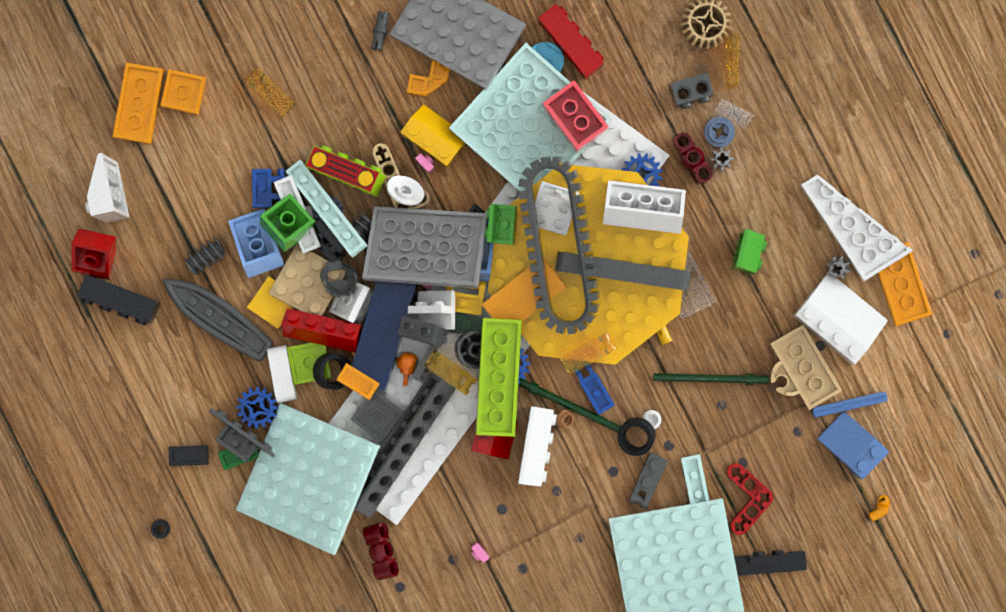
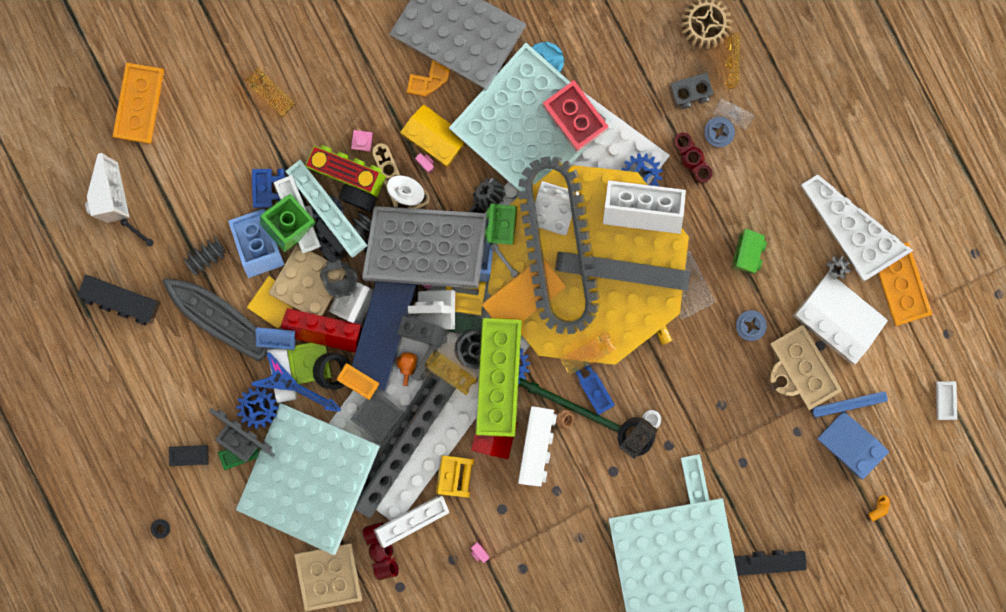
red slope [71,228,116,279] -> none
light orange tile [160,69,207,115] -> none
dark grey pin [370,11,390,51] -> none
red brick [538,4,604,80] -> none
dark grey plate [628,452,668,509] -> none
dark green bar [653,373,769,385] -> none
light grey gear [709,147,734,172] -> none
red beam [726,463,774,535] -> none
none -> black hinge [120,219,154,246]
none -> blue piece [251,352,341,412]
none -> medium blue plate [256,327,295,350]
none -> tan plate [294,543,362,612]
none -> black tyre [338,184,377,212]
none -> bright pink plate [351,130,373,152]
none -> white plate [374,495,450,548]
none -> yellow plate [436,455,474,498]
none -> dark grey gear [472,178,506,211]
none -> light grey hinge [490,243,518,277]
none -> clear smoke plate [619,418,658,459]
none -> sand blue gear [736,310,767,341]
none -> white tile [936,381,957,420]

